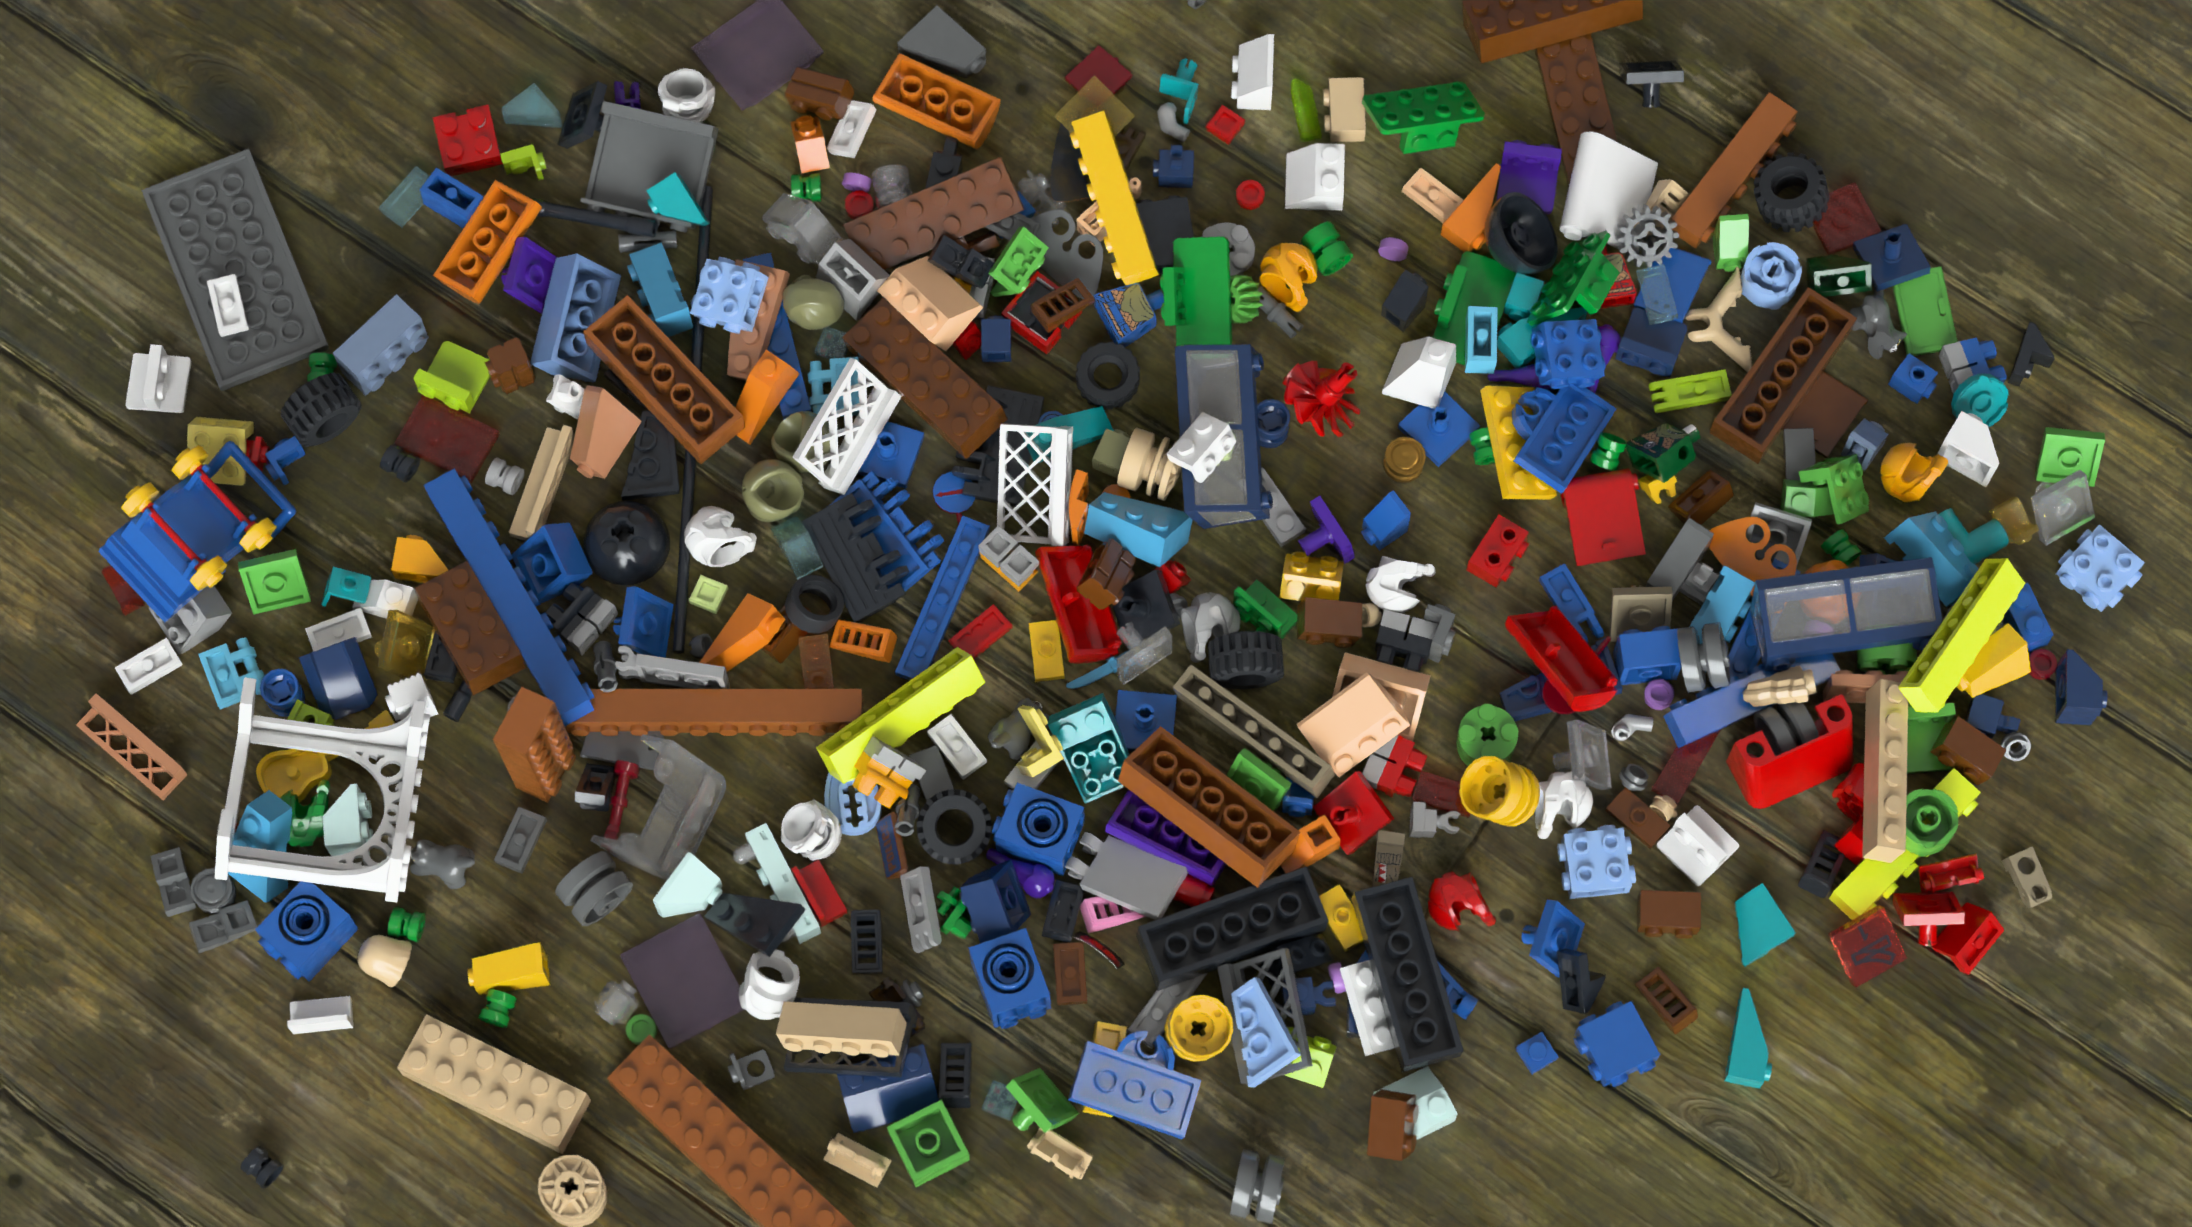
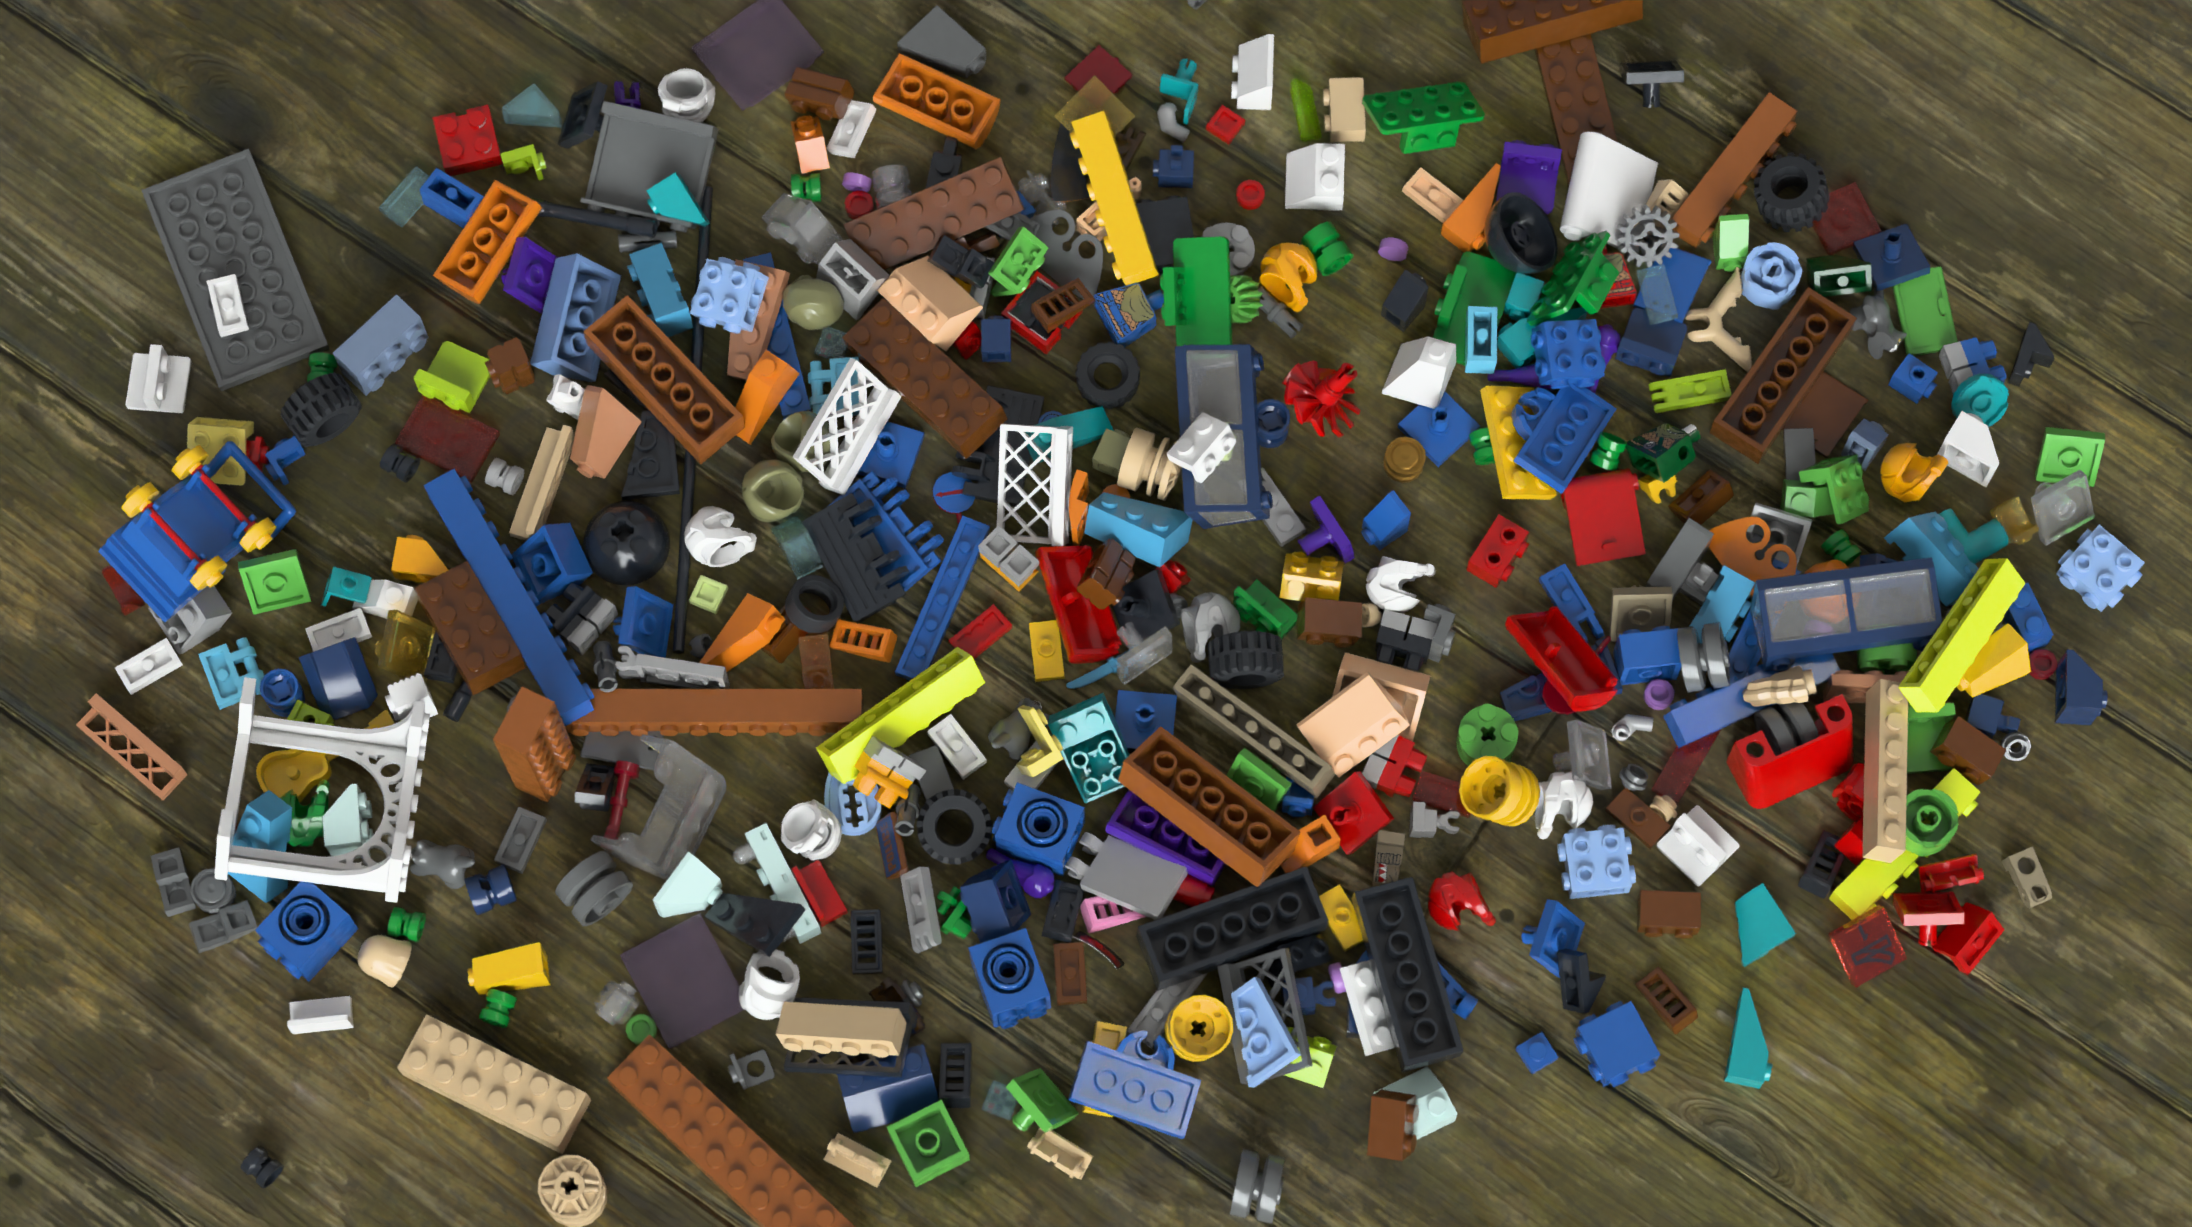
none -> dark blue wheel [464,865,517,915]

